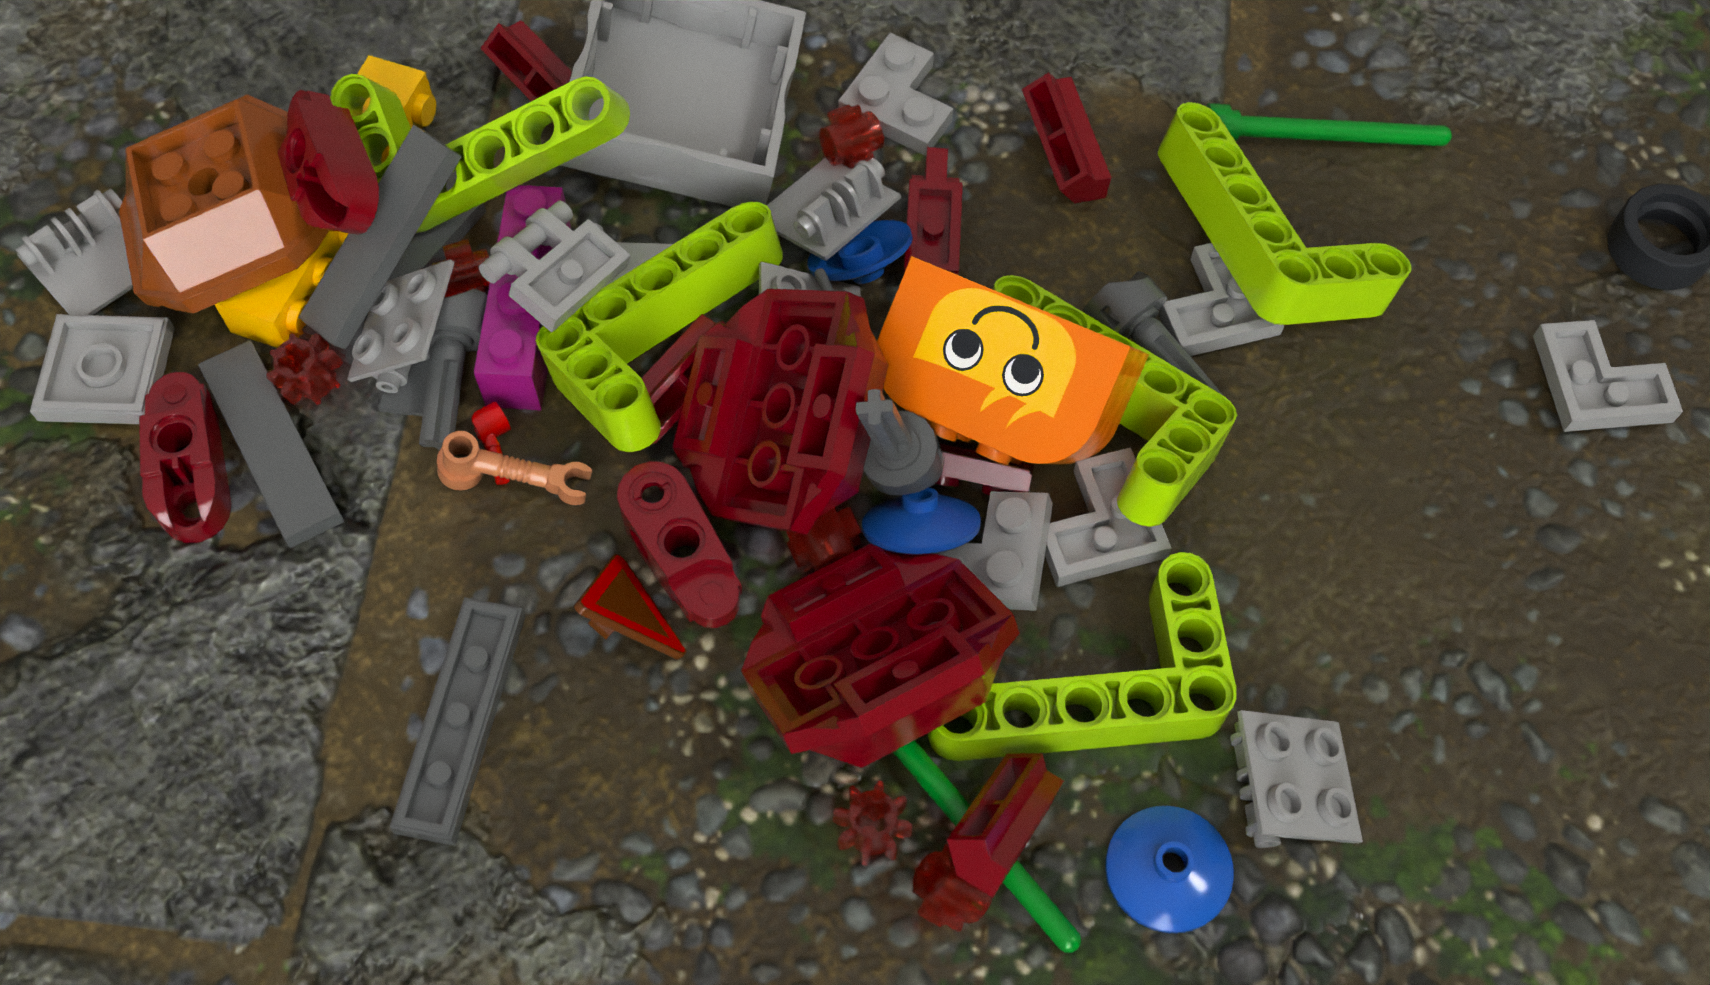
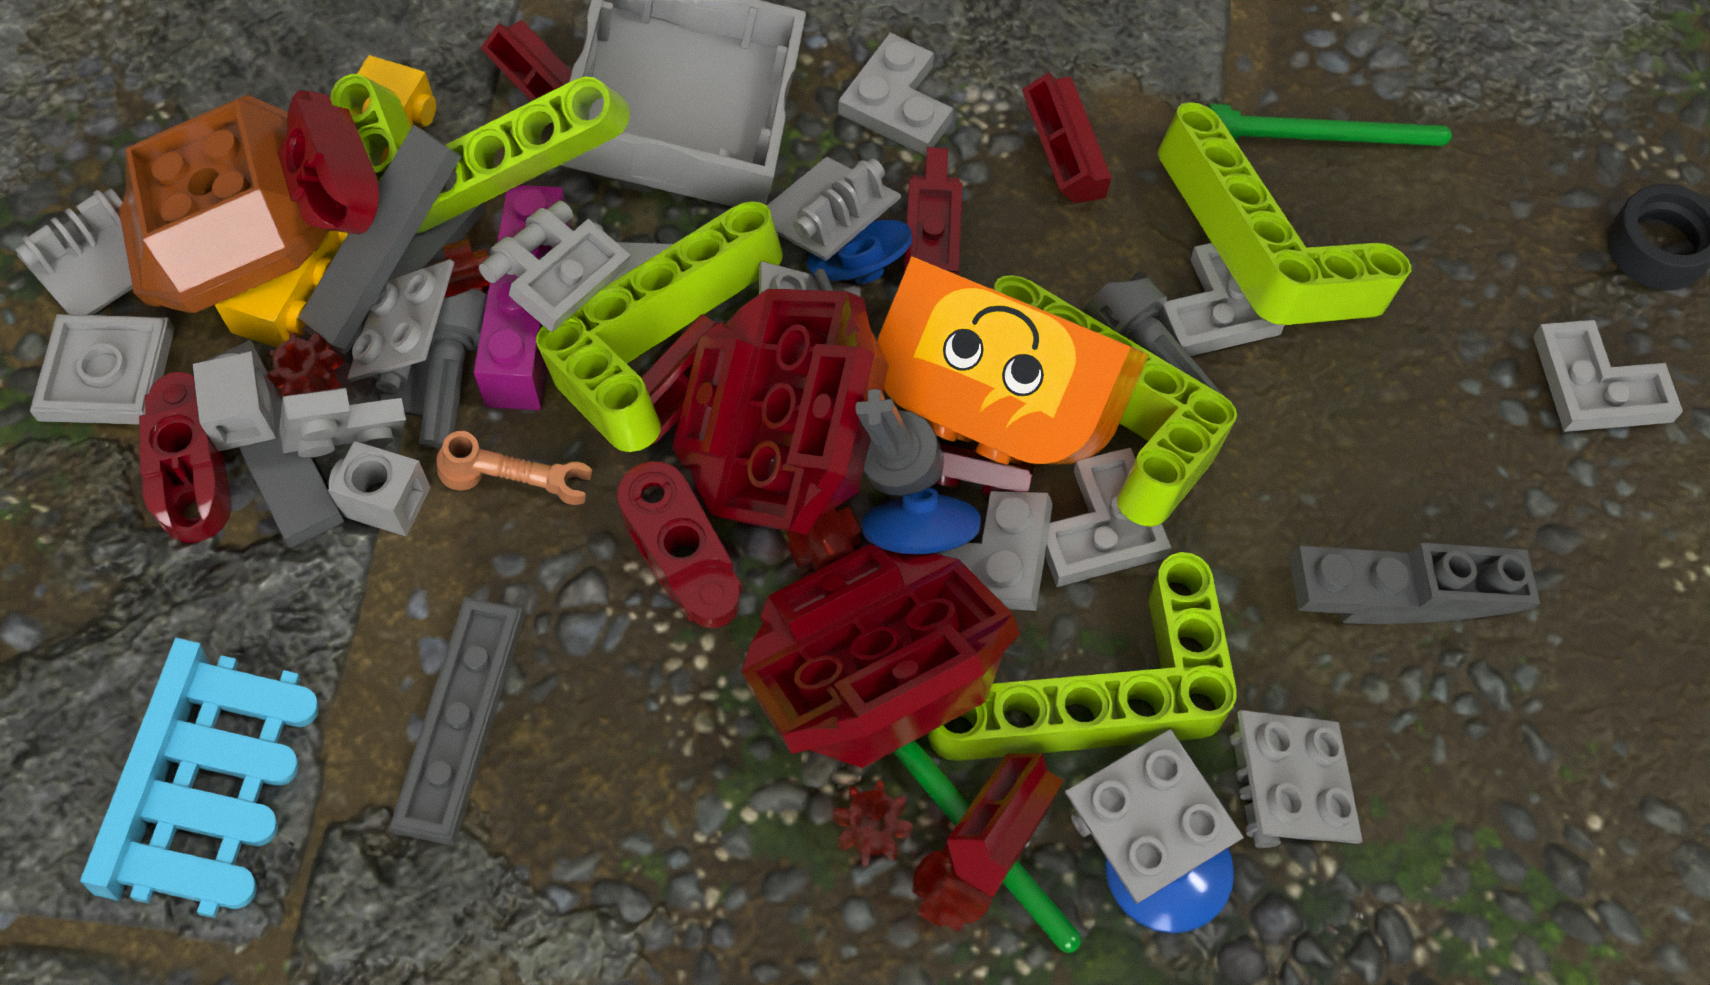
red hand [472,402,511,485] -> none
reddish brown piece [574,554,687,660] -> none
clear red gear [819,104,884,169] -> none
none -> medium azure fence [80,637,319,919]
none -> light grey brick [193,351,276,452]
none -> light grey plate [279,388,406,457]
none -> light grey brick [328,441,431,537]
none -> light grey hinge [1065,729,1244,904]
none -> dark grey slope [1289,543,1540,624]

